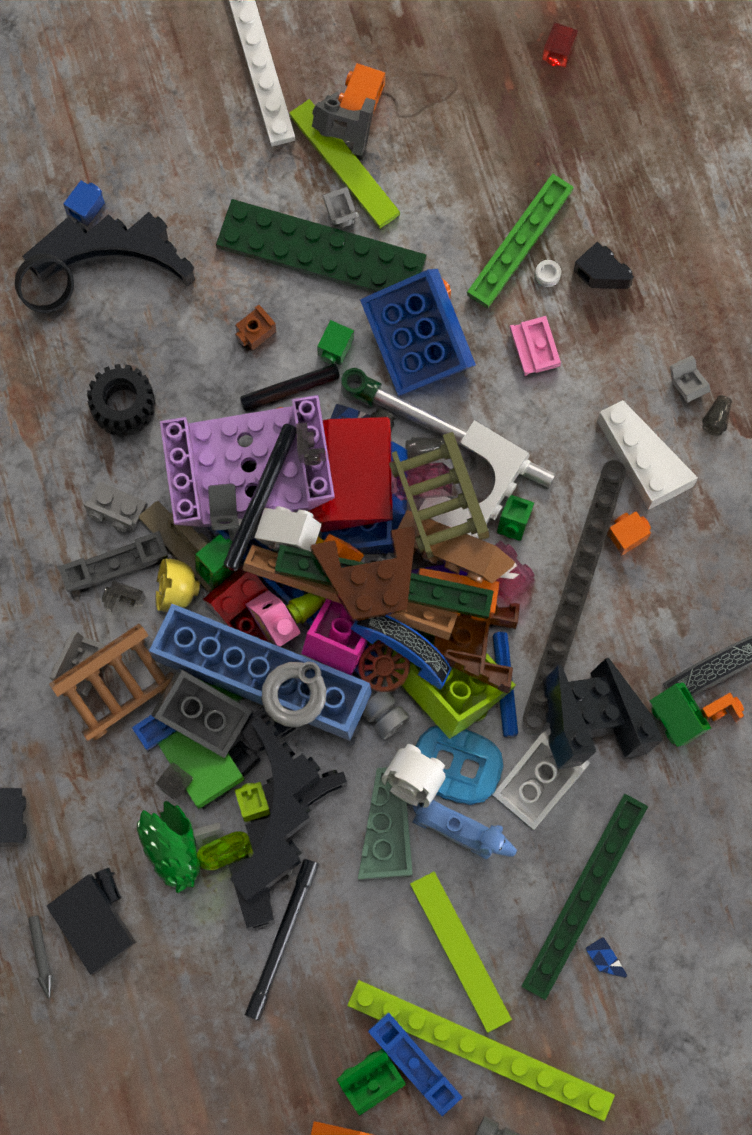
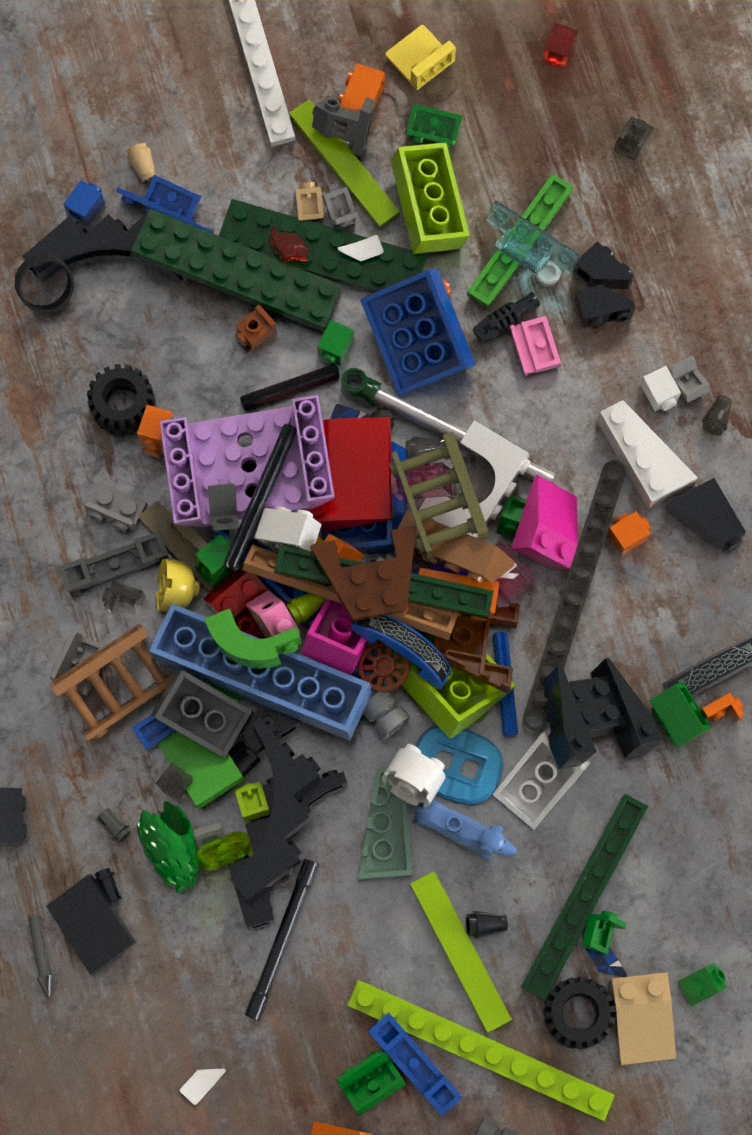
light grey piece [262,662,327,727] -> none
clear smoke bracket [296,423,327,466] -> none
none -> dark grey pin [96,808,131,843]
none -> blue bracket [116,175,214,234]
none -> tan cone [127,143,155,183]
none -> dark green plate [131,209,342,332]
none -> orange brick [137,405,174,457]
none -> white sticker [180,1068,226,1105]
none -> bright green arch [204,609,303,669]
none -> clear red piece [269,227,309,261]
none -> tan bracket [295,182,324,220]
none -> white sticker [338,235,384,261]
none -> light yellow bracket [386,25,456,90]
none -> lime brick [391,143,470,254]
none -> green bracket [405,104,463,149]
none -> black cone [466,911,508,939]
none -> black hinge [473,292,540,343]
none -> clear light blue bracket [486,201,581,275]
none -> dark pink slope [511,475,578,569]
none -> black tyre [543,976,616,1049]
none -> black slope [575,285,635,329]
none -> green bracket [582,911,627,955]
none -> tan slope [609,972,676,1065]
none -> clear smoke bracket [614,116,654,161]
none -> white brick [640,366,681,411]
none -> black slope [665,478,746,550]
none -> green bracket [678,963,727,1006]

